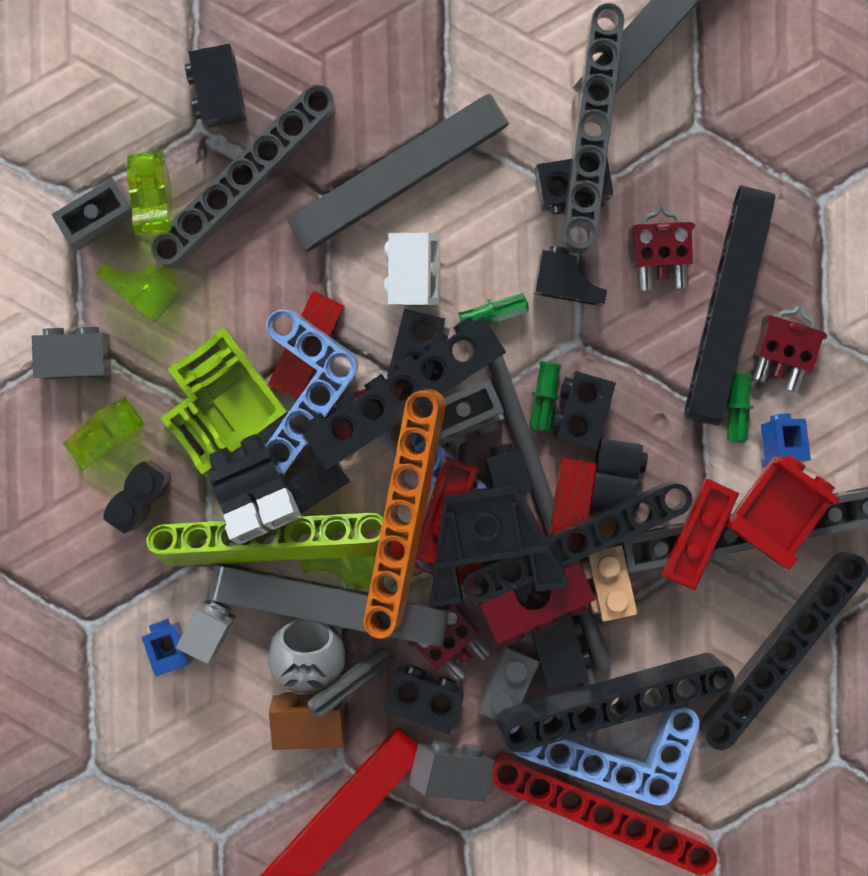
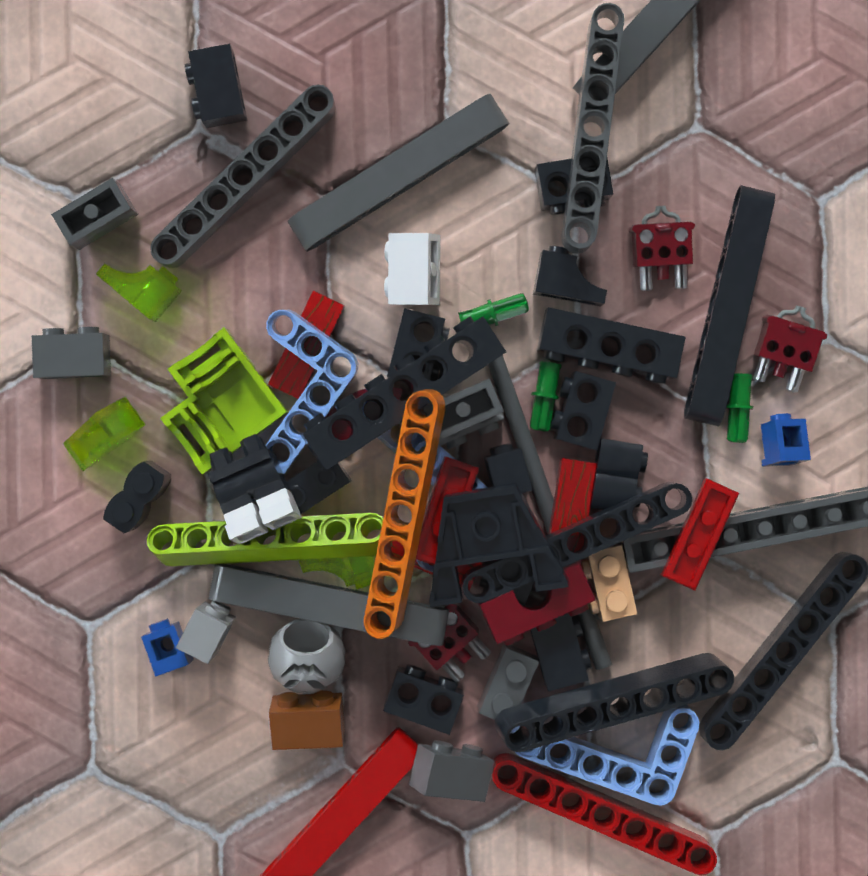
clear neon green arch [127,151,171,235] -> none
dark grey axle [307,647,393,718] -> none
red panel [725,455,840,570] -> none
none -> black brick [537,307,686,384]

